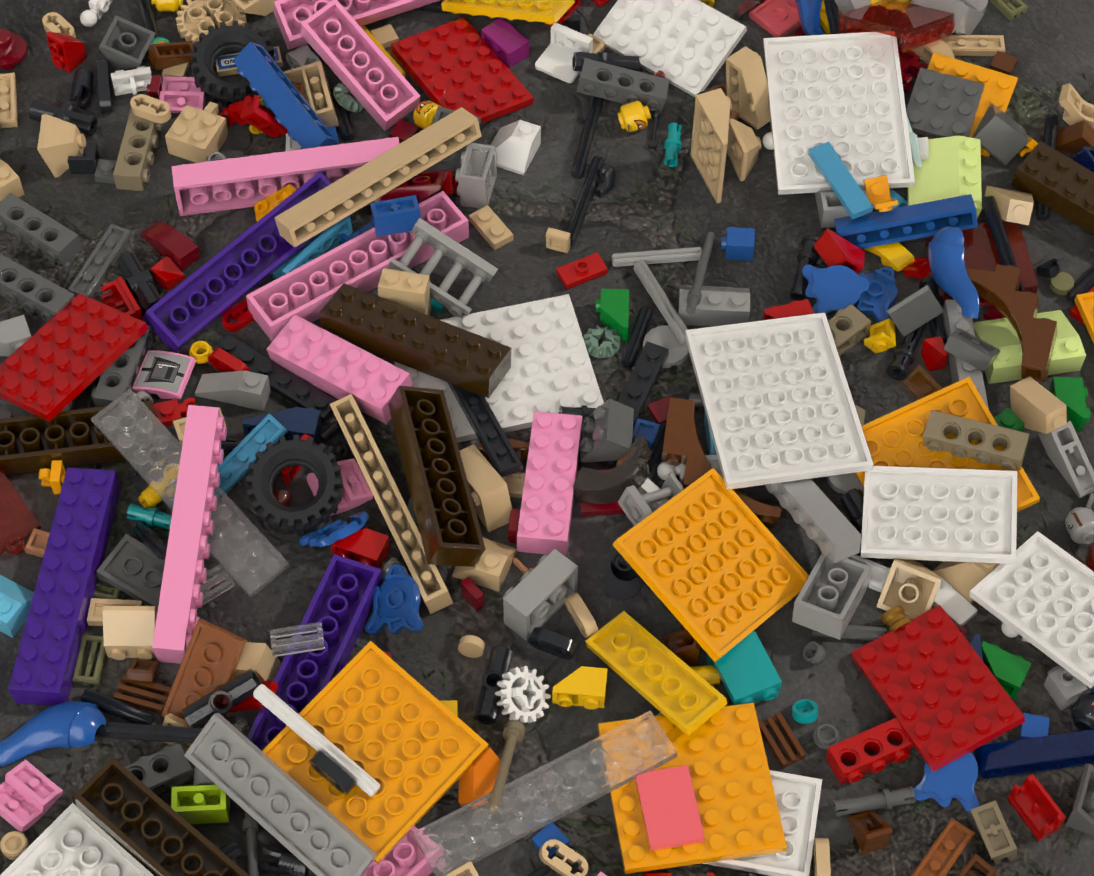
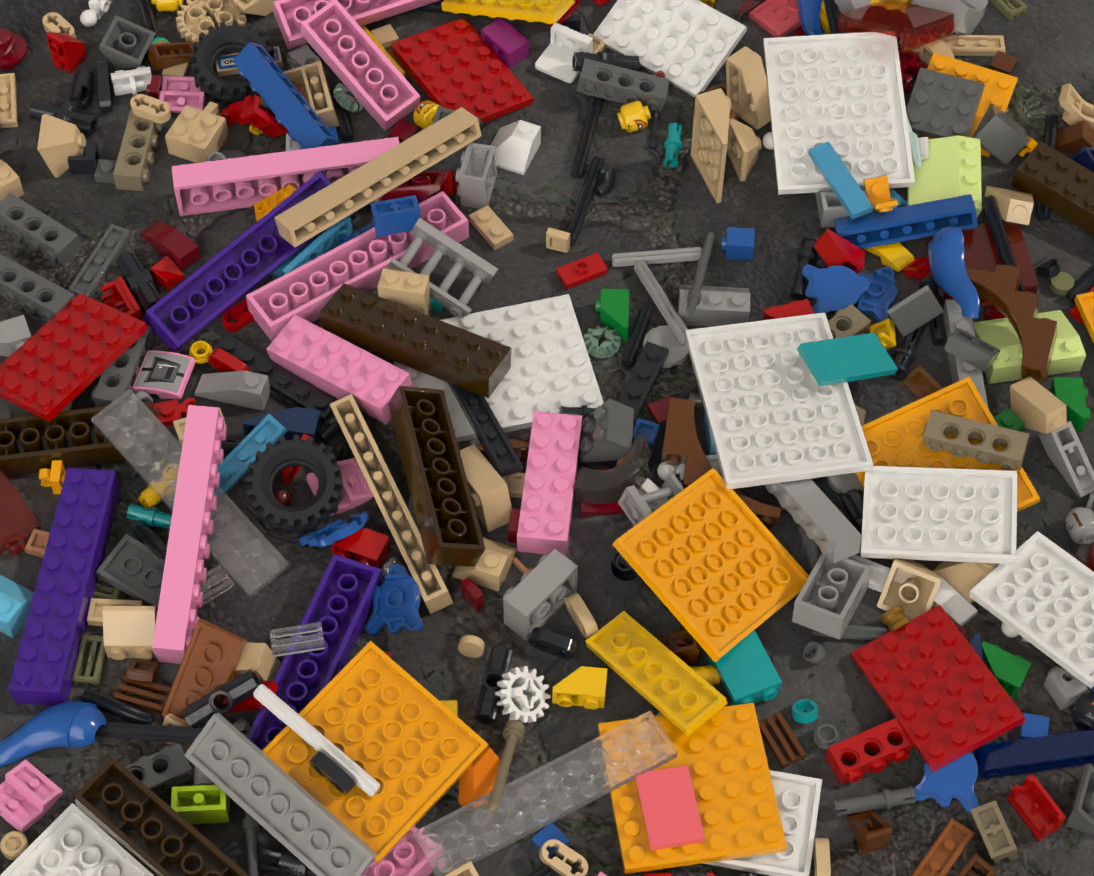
red slope [921,336,949,371] -> none
none -> teal tile [797,333,898,387]

